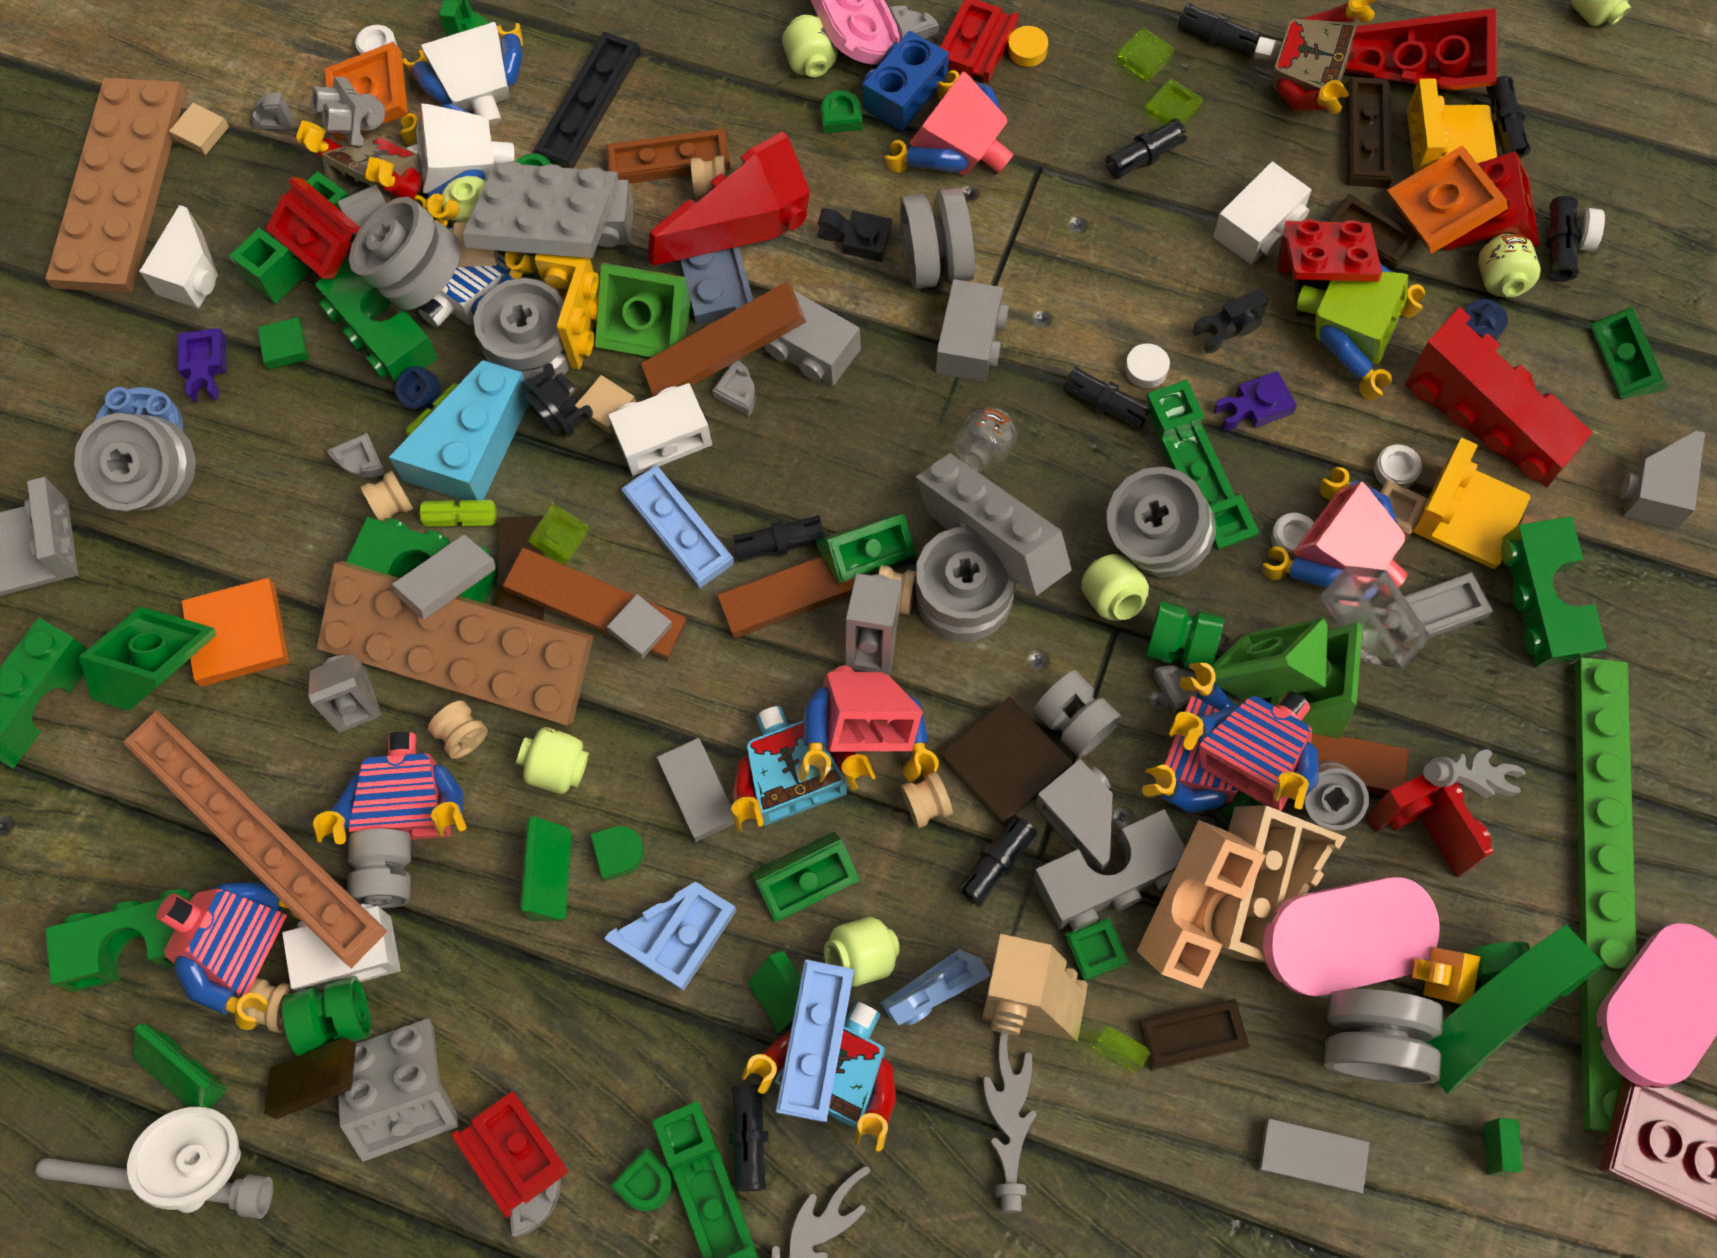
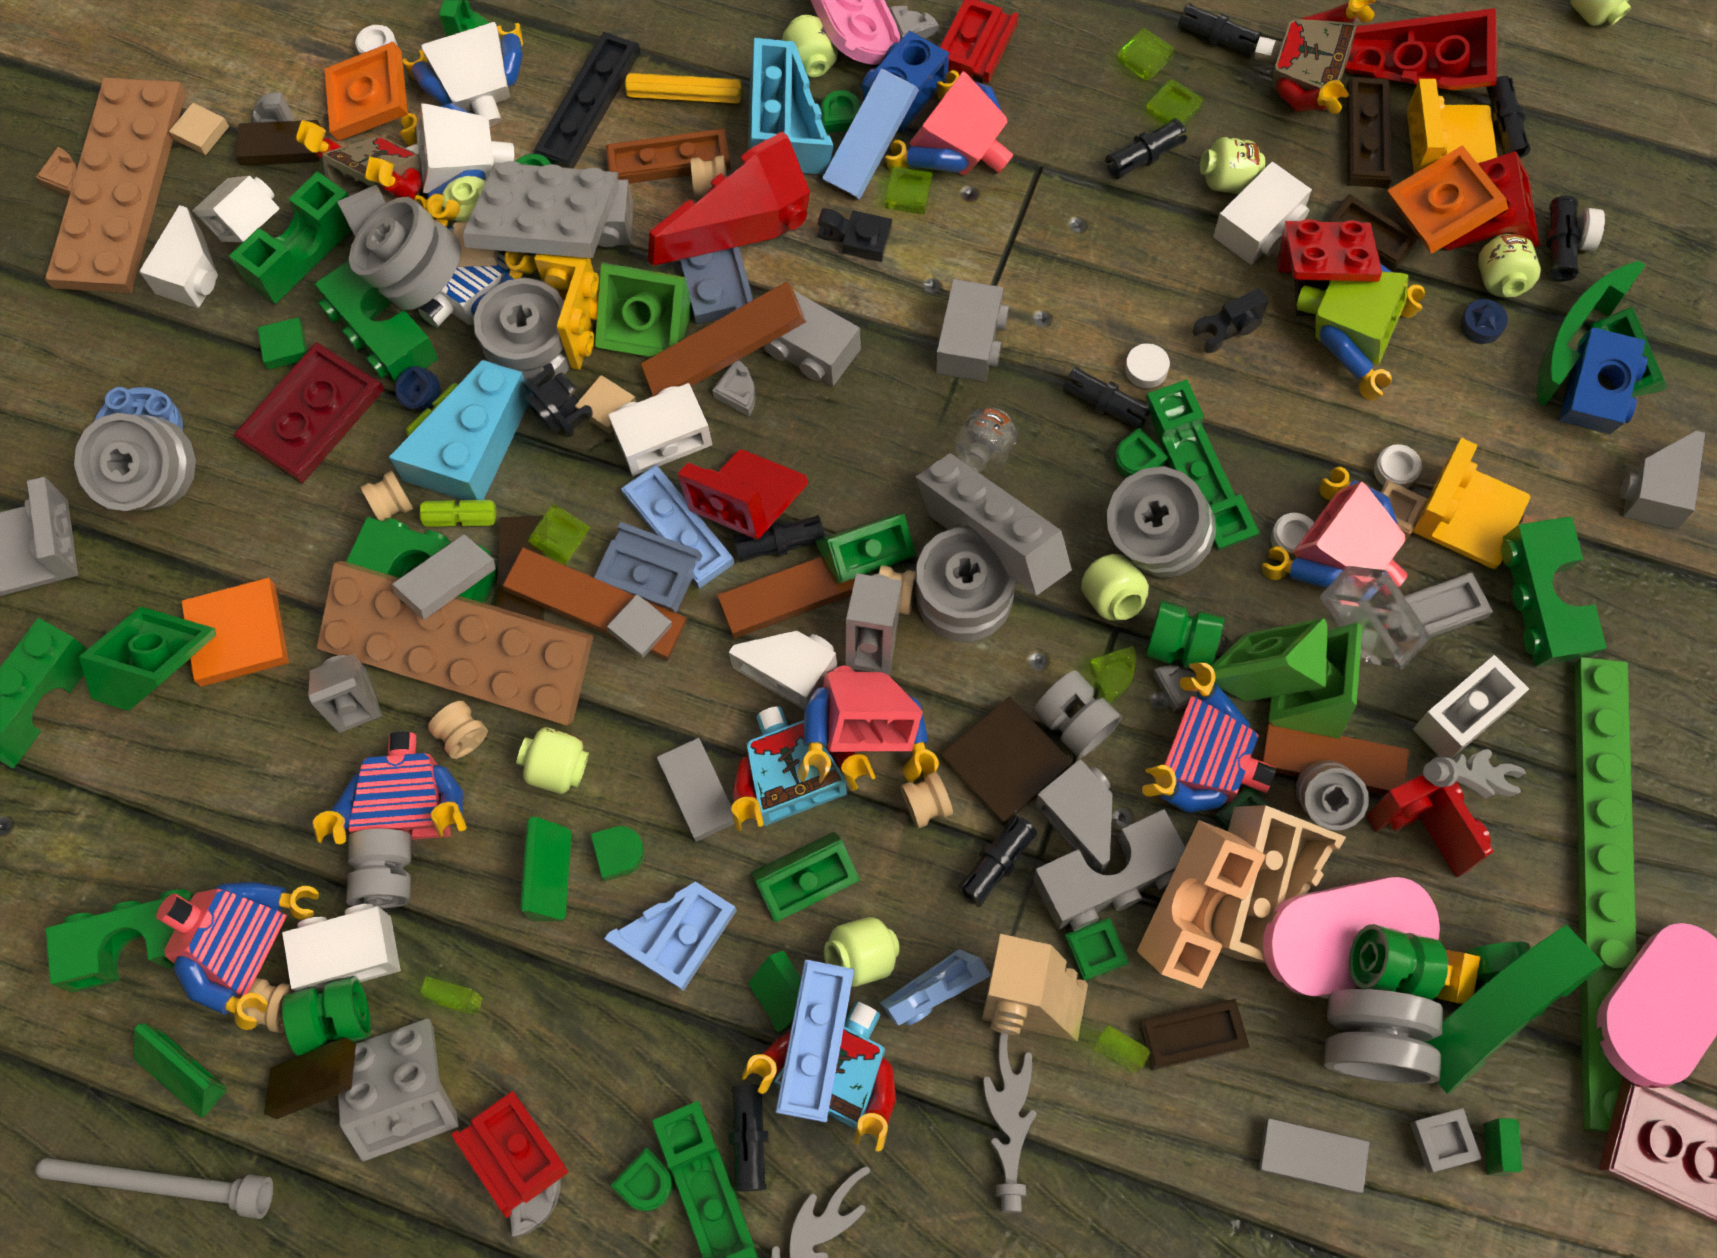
nougat tile [122,710,388,969] -> none
white piece [127,1107,241,1213] -> none
dark purple plate [178,328,226,403] -> none
red plate [266,177,360,279] -> none
light grey hips [311,76,385,146] -> none
light grey tile [327,433,386,478] -> none
light grey wheel [900,187,975,289] -> none
yellow tile [1008,26,1048,67] -> none
torso [1168,691,1319,811] -> none
dark purple plate [1213,371,1297,431] -> none
red wedge [1405,307,1593,488] -> none
none -> medium nougat tile [36,147,78,197]
none -> white brick [192,175,280,242]
none -> dark red tile [233,342,384,484]
none -> dark brown tile [235,120,321,165]
none -> clear neon green tile [420,976,483,1015]
none -> sand blue plate [594,522,703,613]
none -> yellow axle [625,73,743,104]
none -> red bracket [677,449,808,540]
none -> white slope [729,631,837,710]
none -> medium azure wedge [748,38,834,175]
none -> light blue tile [822,68,919,200]
none -> clear neon green tile [885,166,933,215]
none -> clear neon green tile [1089,646,1136,704]
none -> green tile [1114,428,1169,478]
none -> yellowish green head [1200,137,1265,195]
none -> green wheel [1349,924,1448,1000]
none -> light grey plate [1410,1108,1482,1174]
none -> white brick [1413,655,1529,759]
none -> green slope [1537,261,1646,406]
none -> blue brick [1558,327,1647,434]

